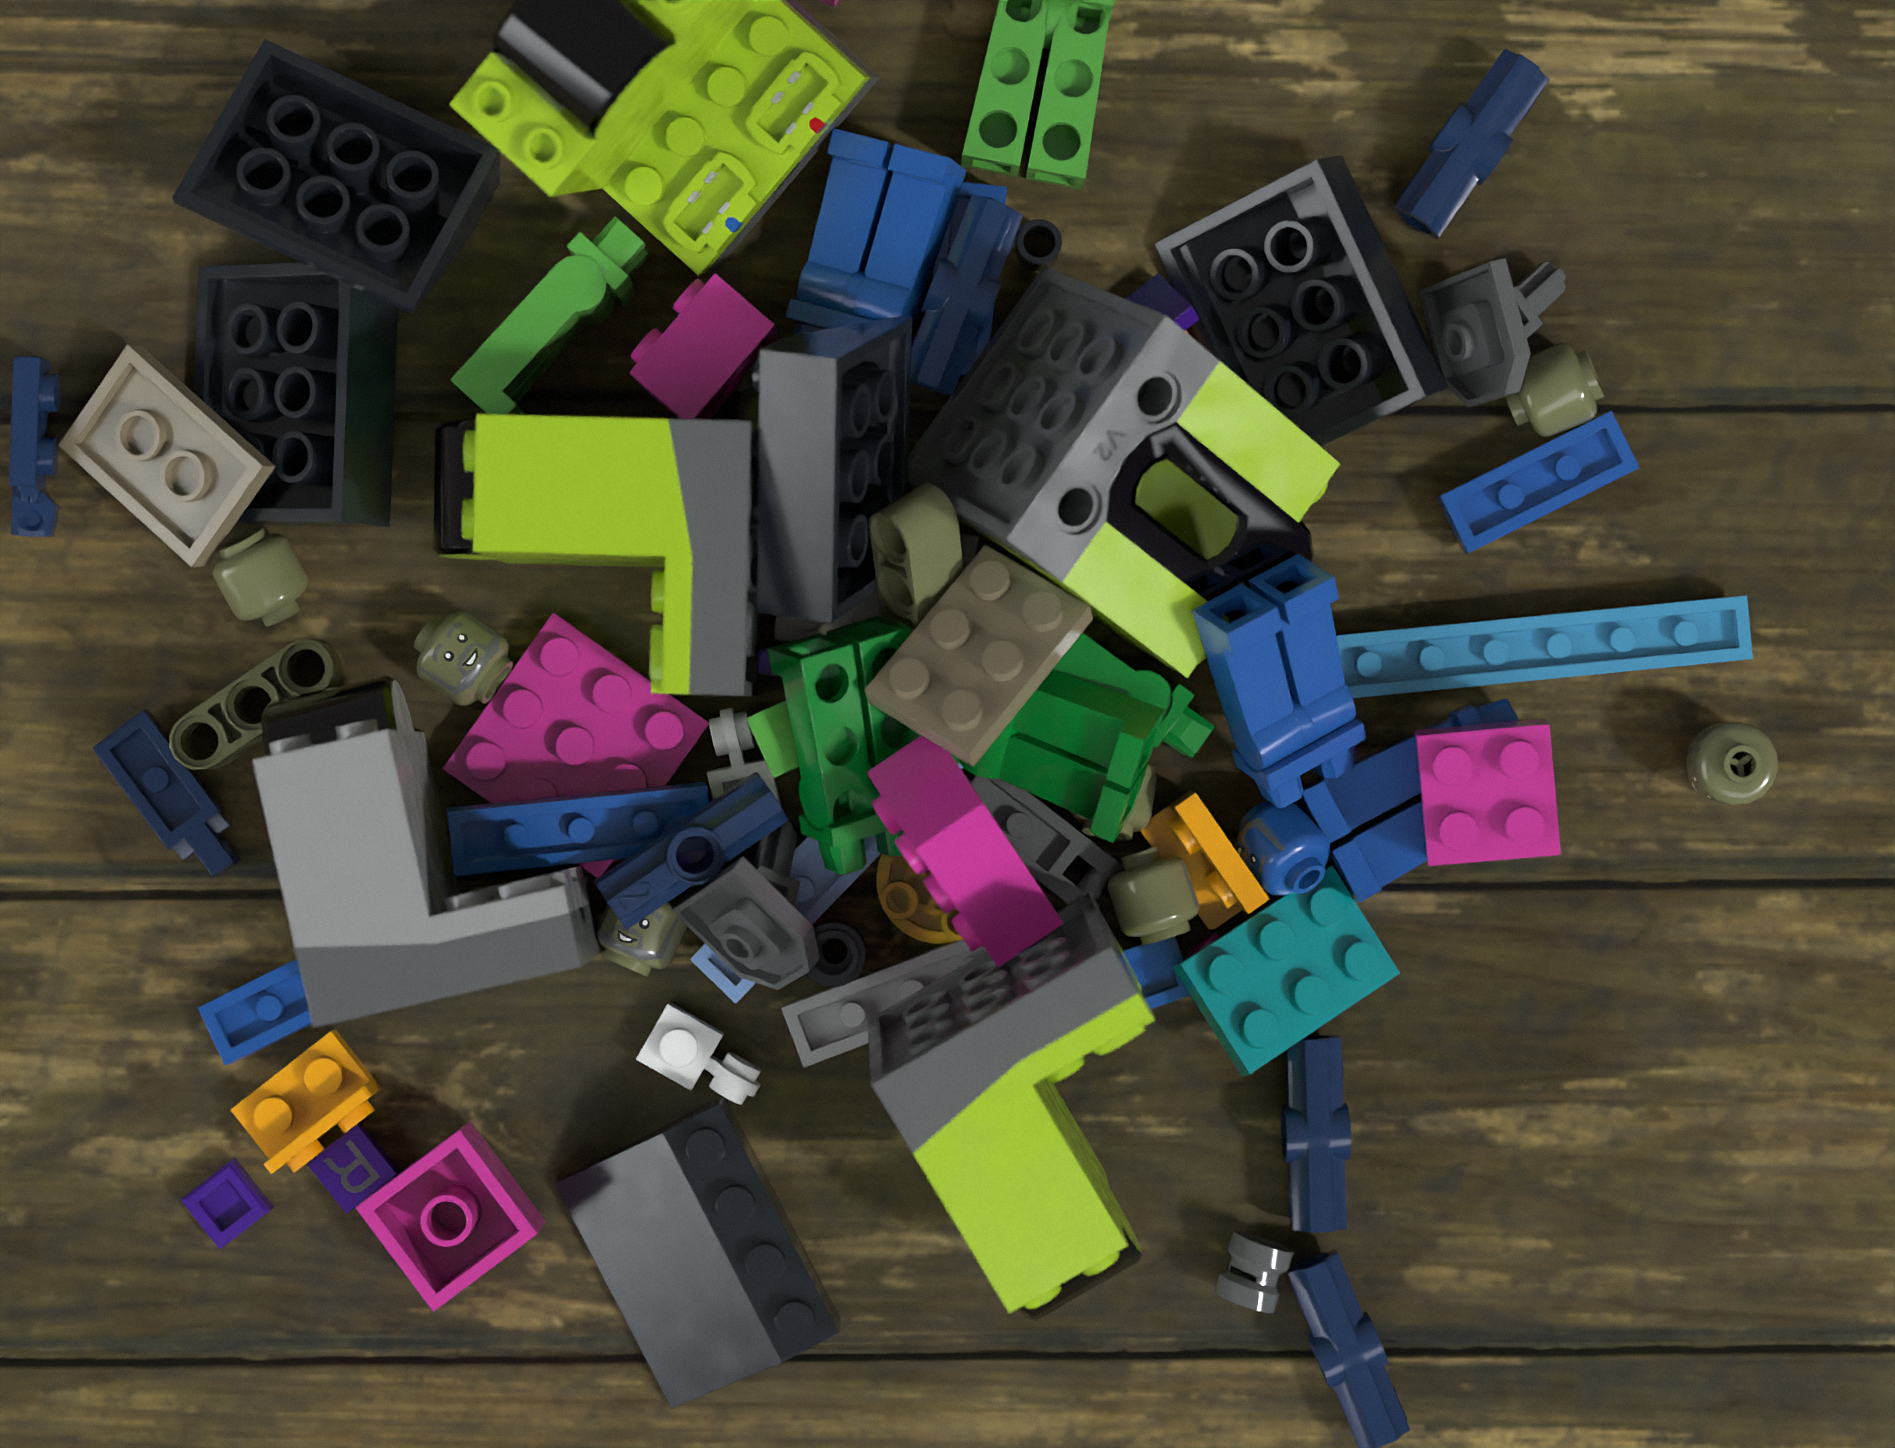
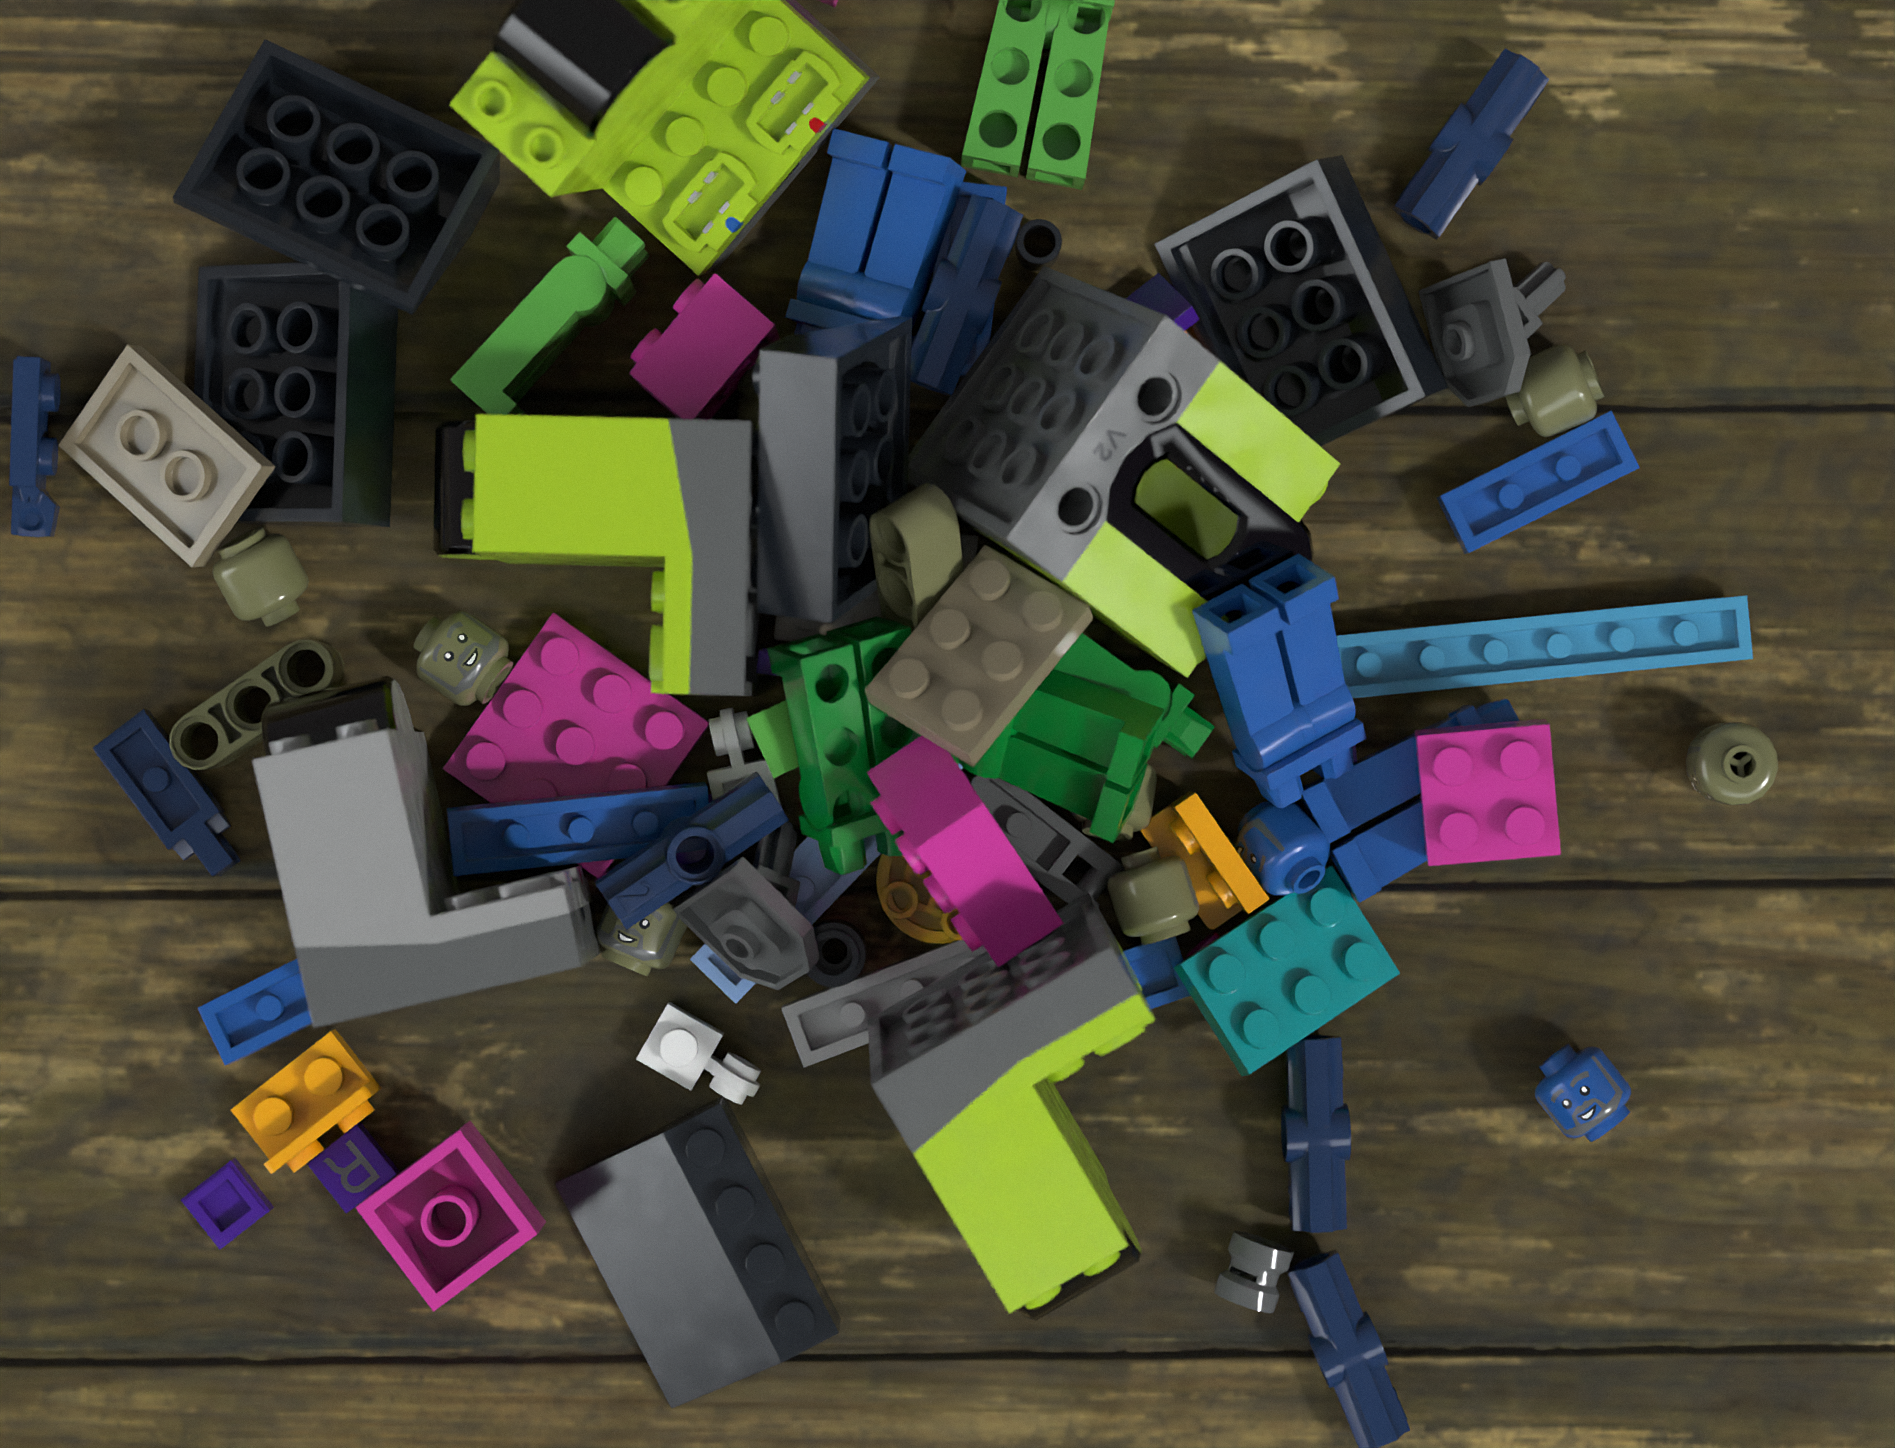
none -> blue head [1535,1044,1631,1142]

